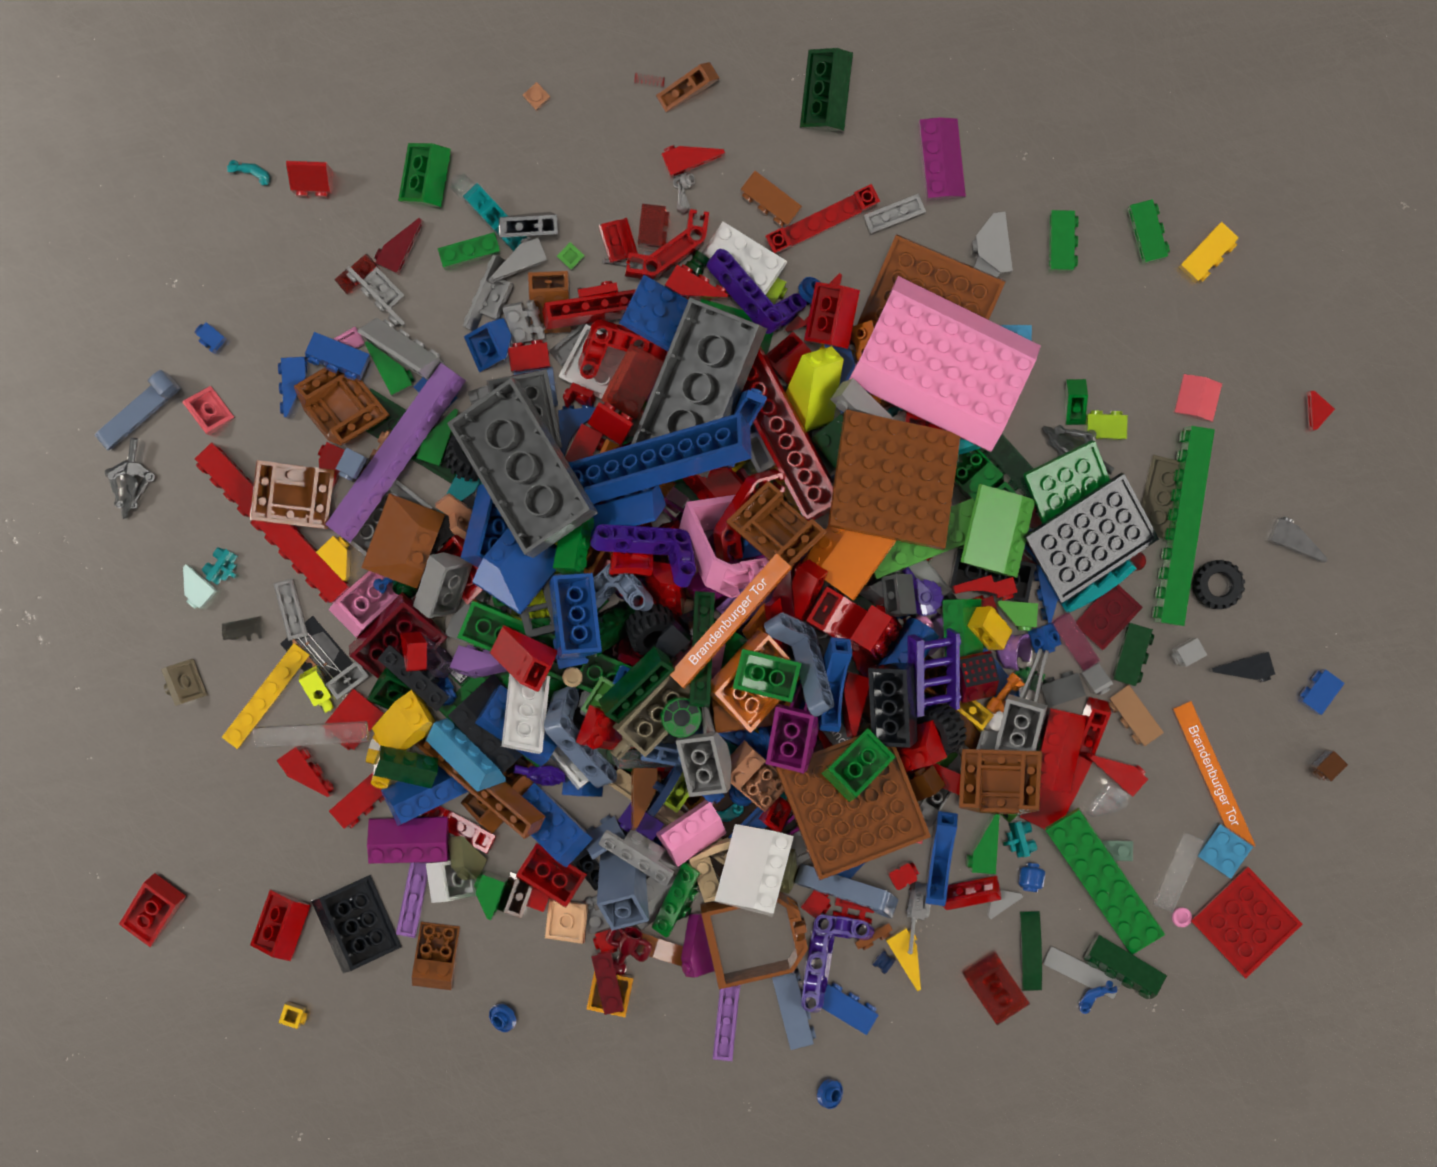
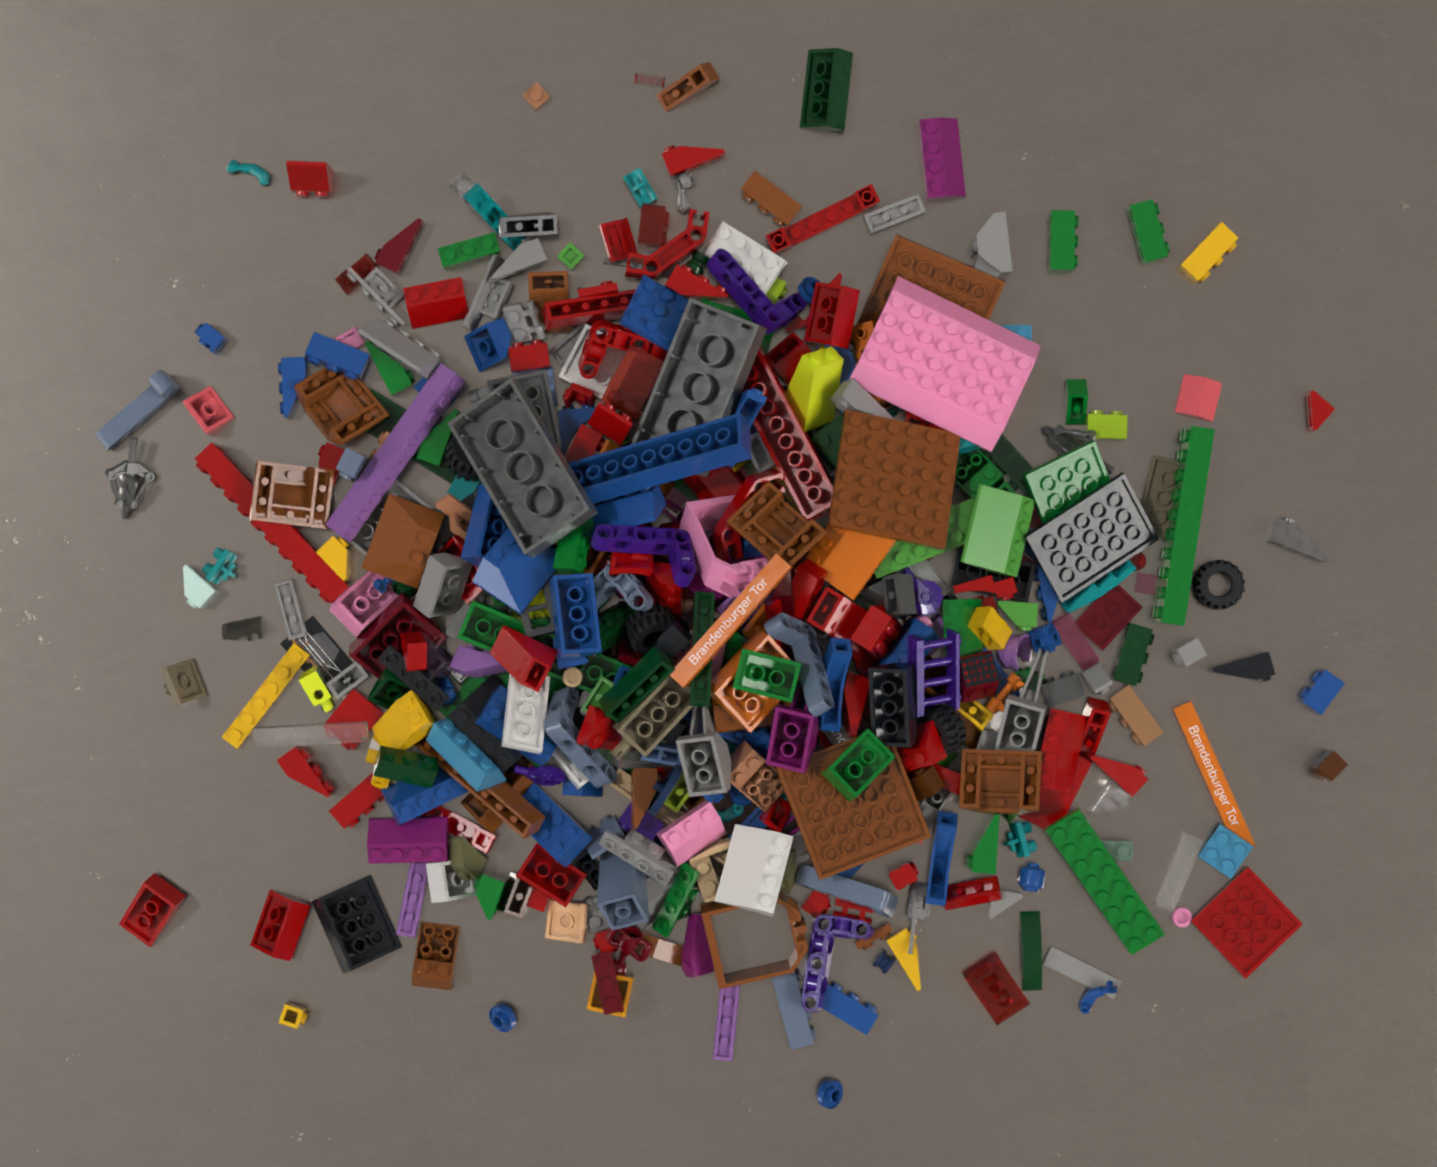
green slope [398,143,451,207] -> none
tile [661,697,701,738] -> none
dark green brick [1083,935,1167,999] -> none
none -> red slope [403,277,469,329]
none -> teal hips [623,167,658,208]
none -> clear pink tile [1134,572,1157,595]

